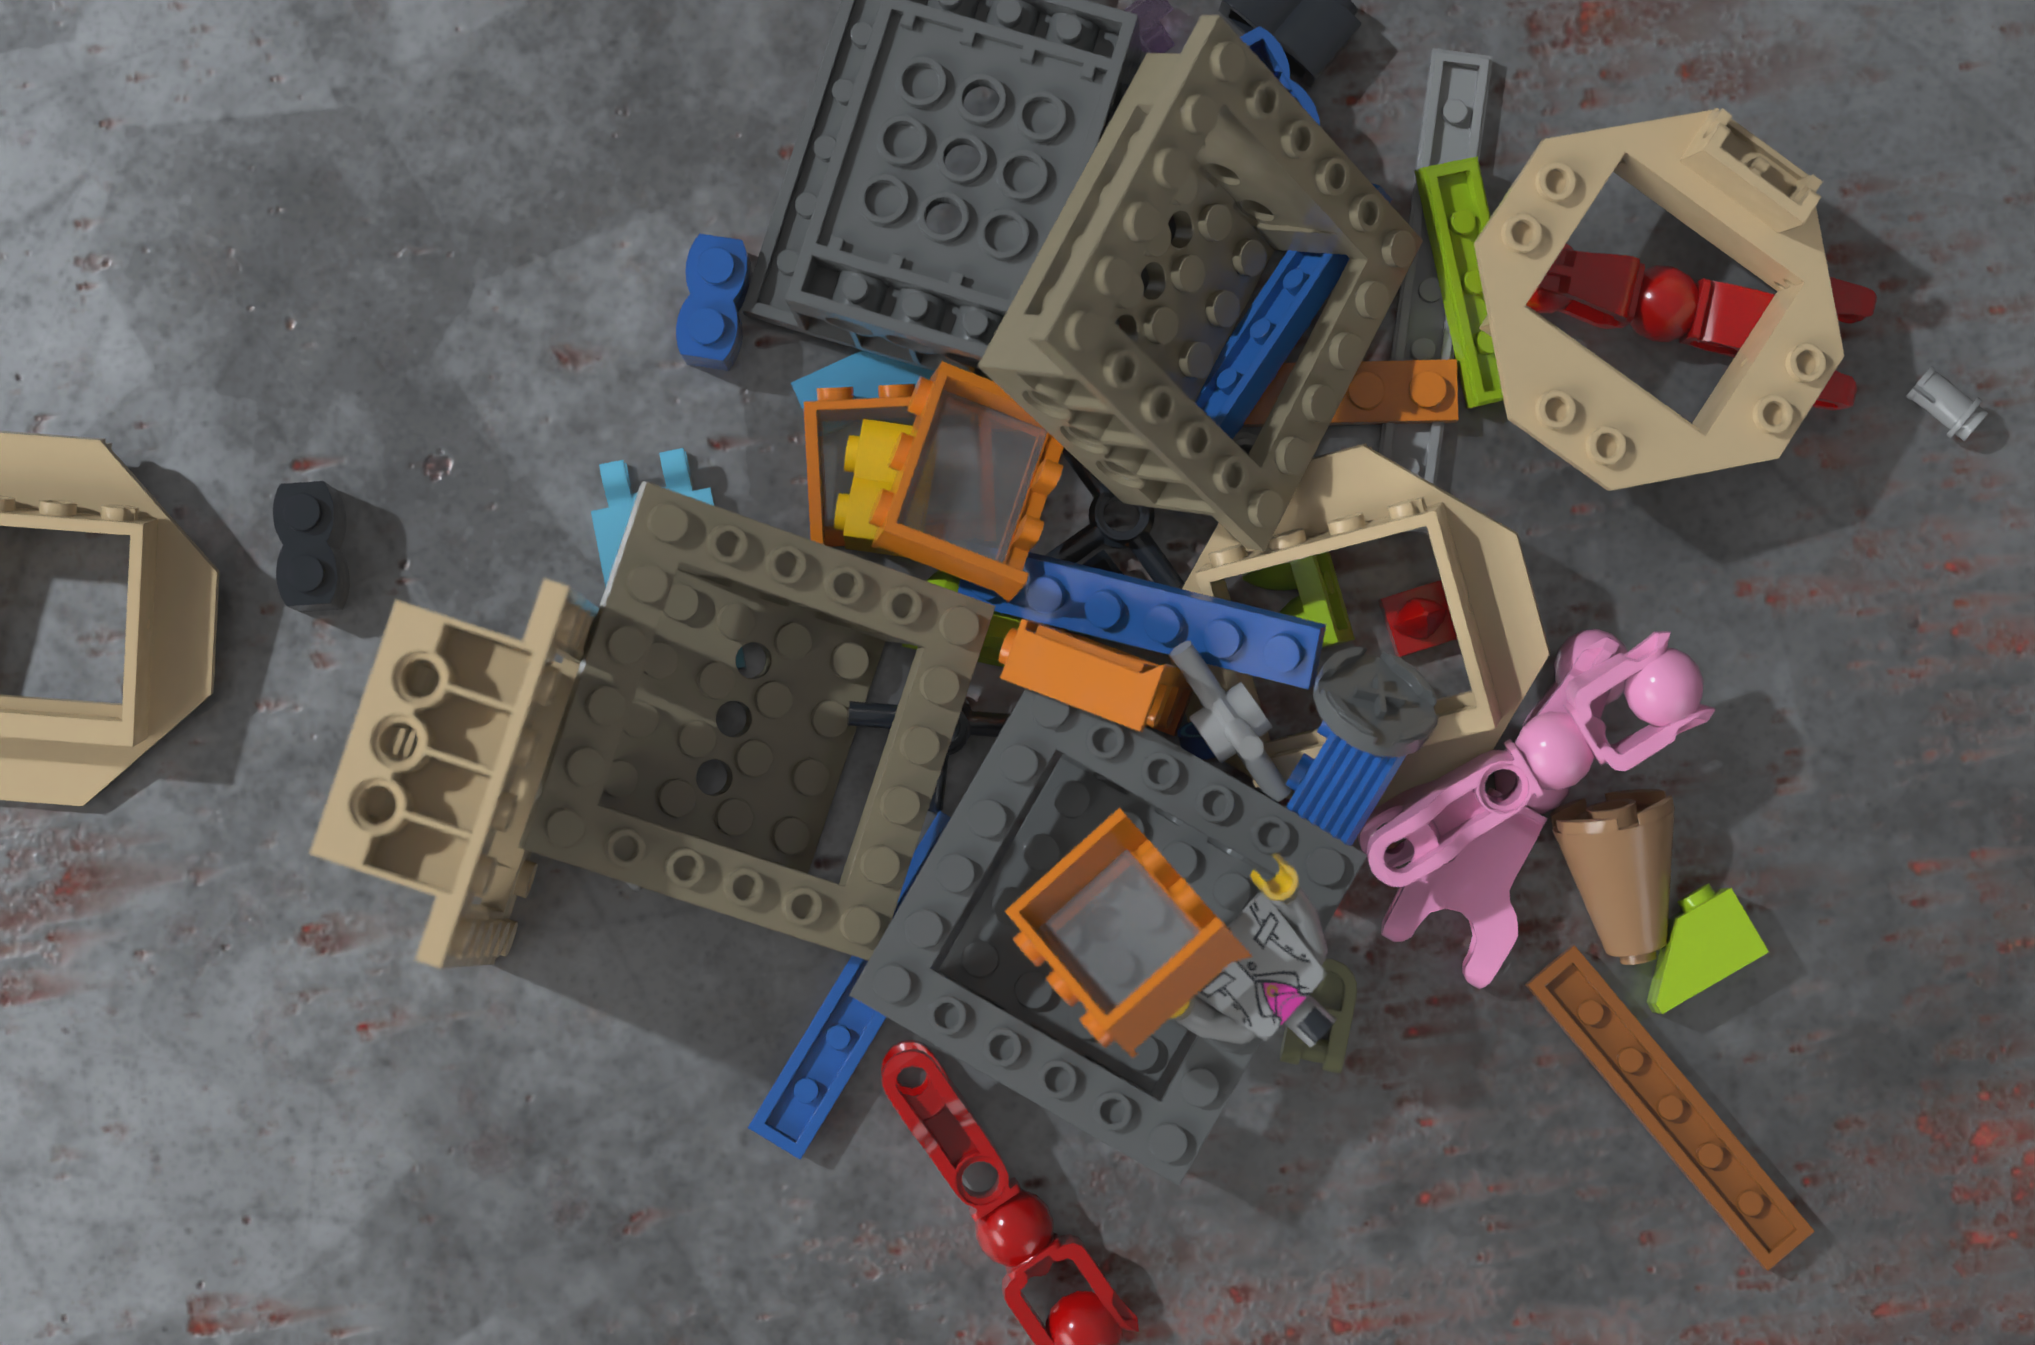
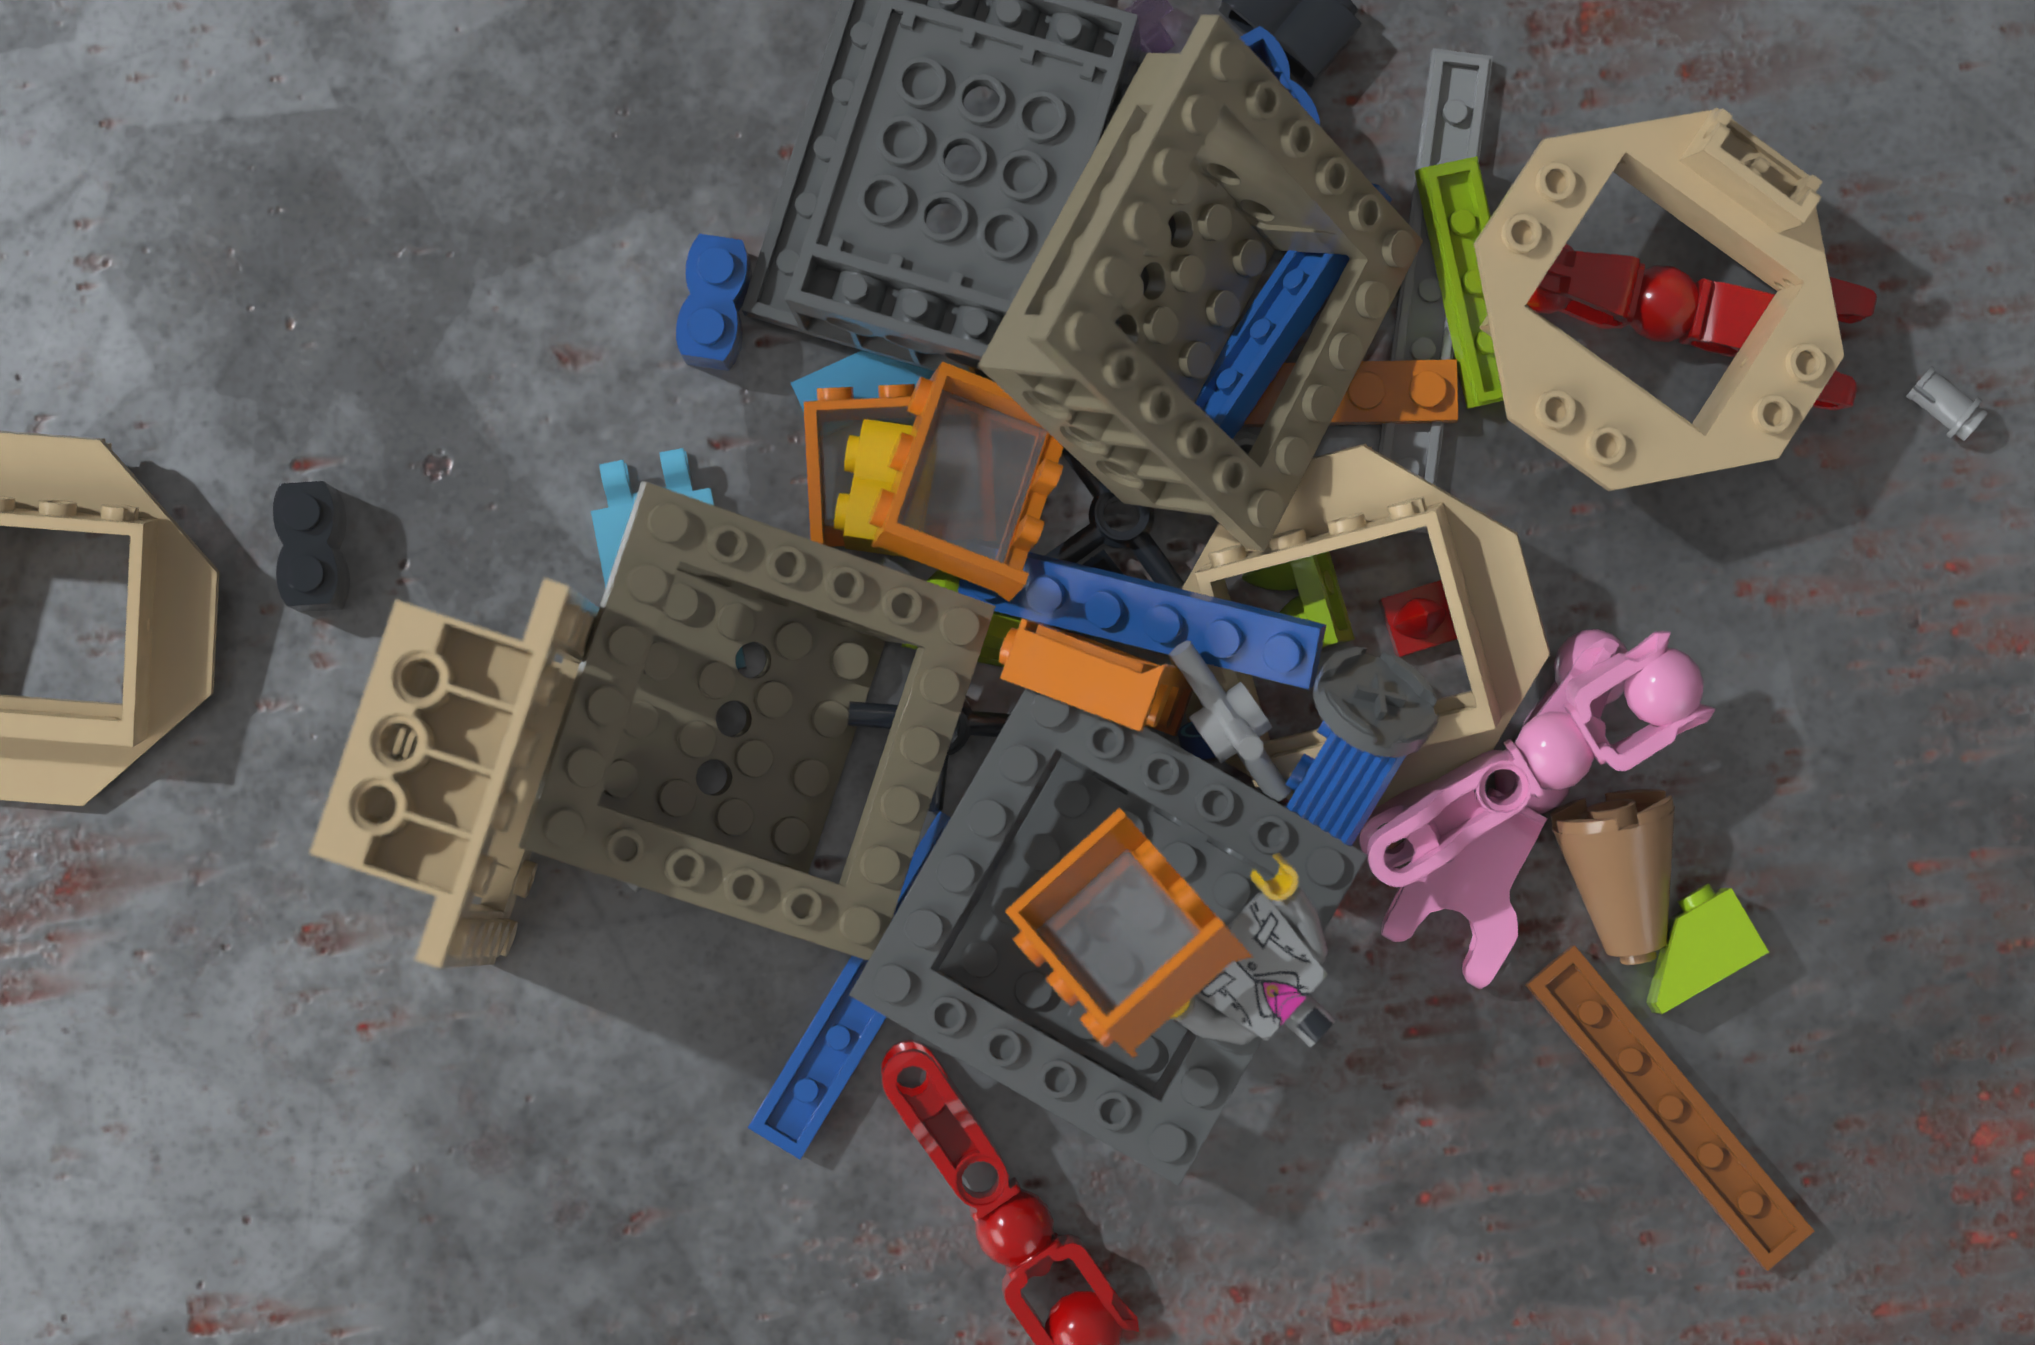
olive plate [1280,959,1357,1073] -> none

